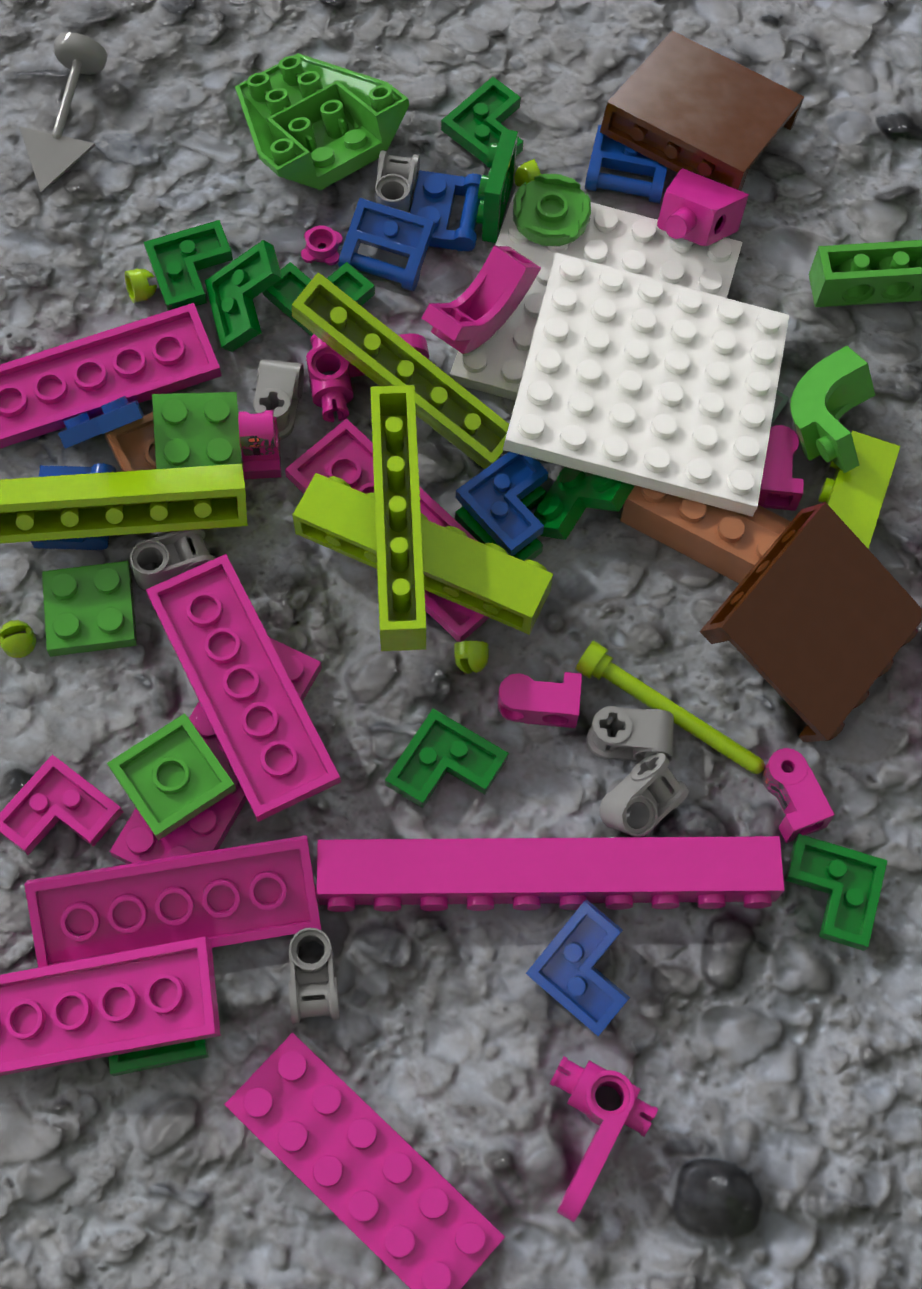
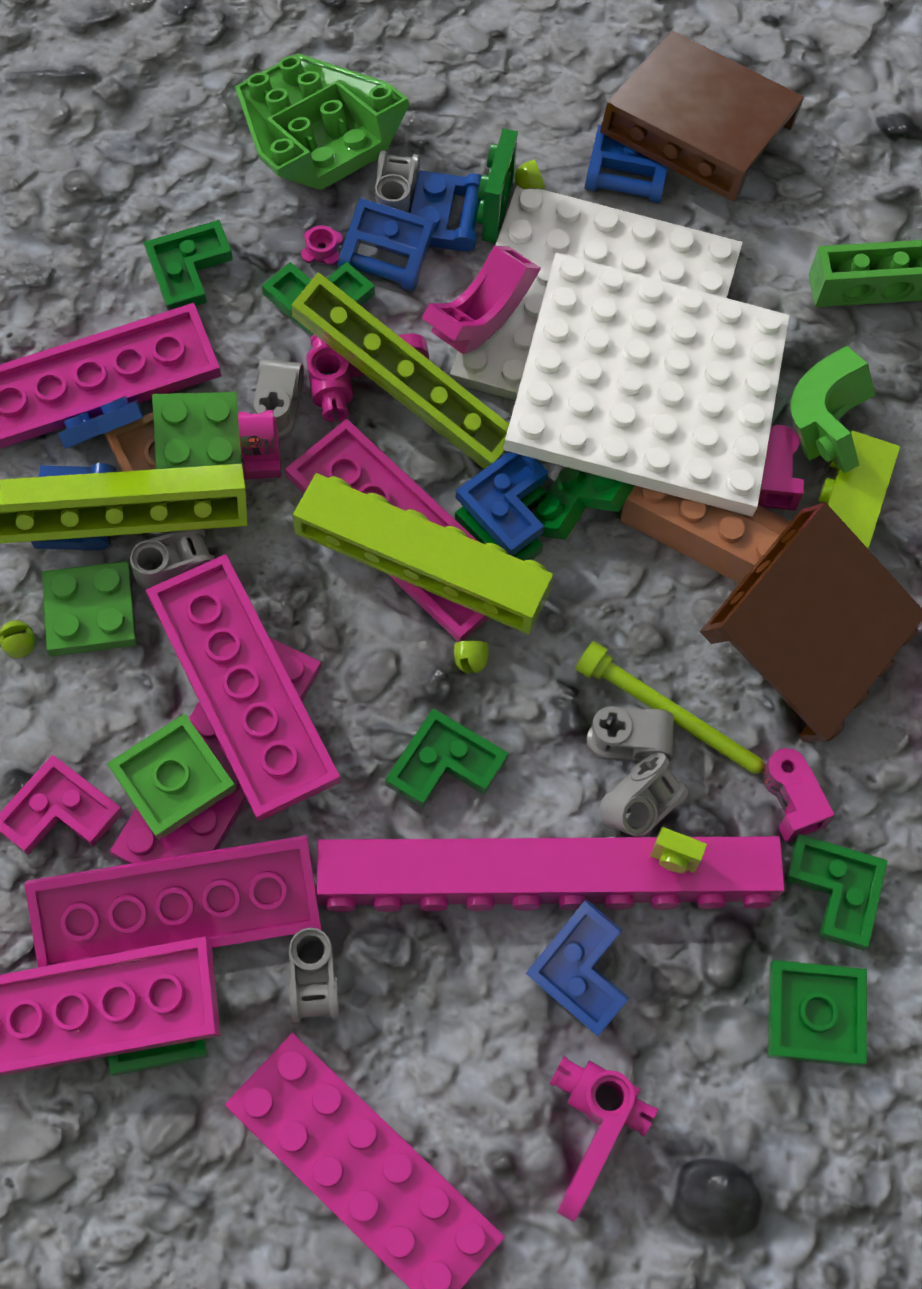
light grey piece [19,32,108,194] -> none
lime hinge [125,269,157,303] -> none
green plate [205,240,283,352] -> none
lime brick [370,385,426,651] -> none
green plate [441,76,524,165] -> none
dark pink leg [497,672,582,728] -> none
bright green tile [513,174,591,246] -> none
dark pink torso [657,168,749,246] -> none
none -> lime plate [650,827,707,873]
none -> green plate [767,960,867,1067]

